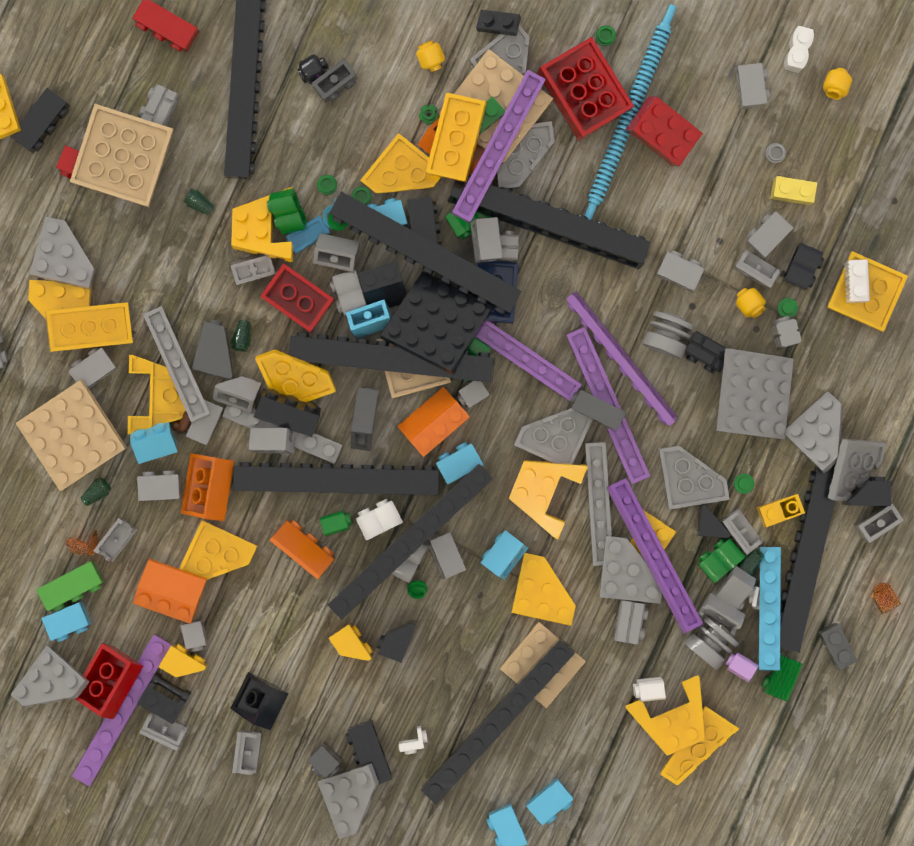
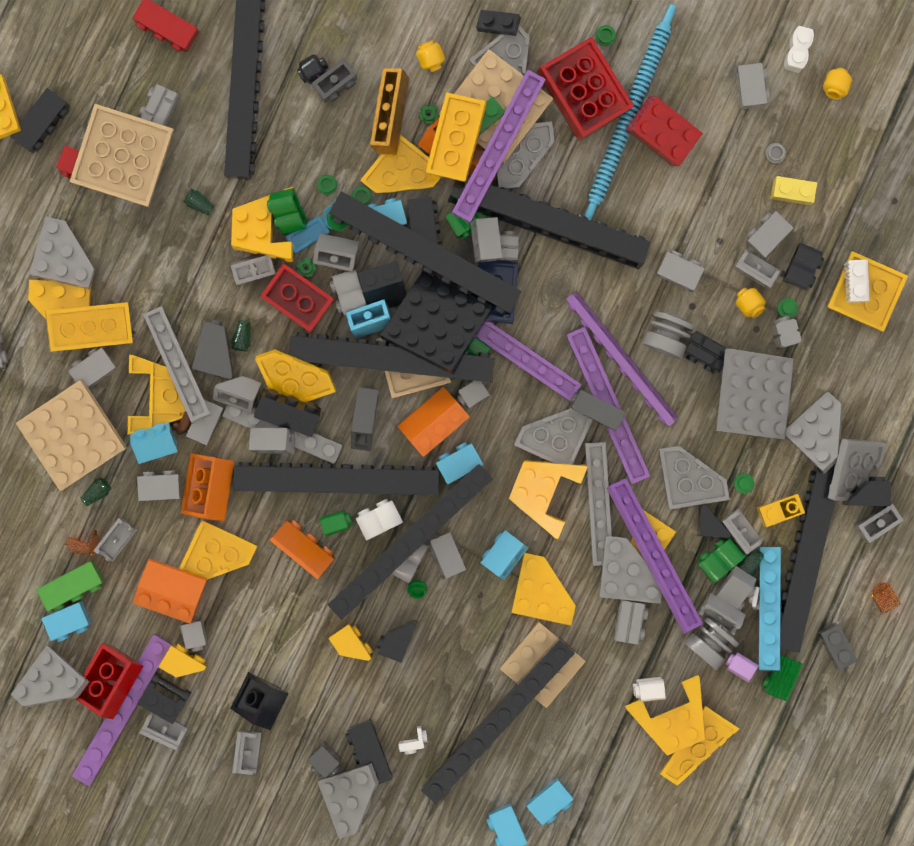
none -> green plate [296,258,316,278]
none -> pearl gold brick [370,68,410,155]

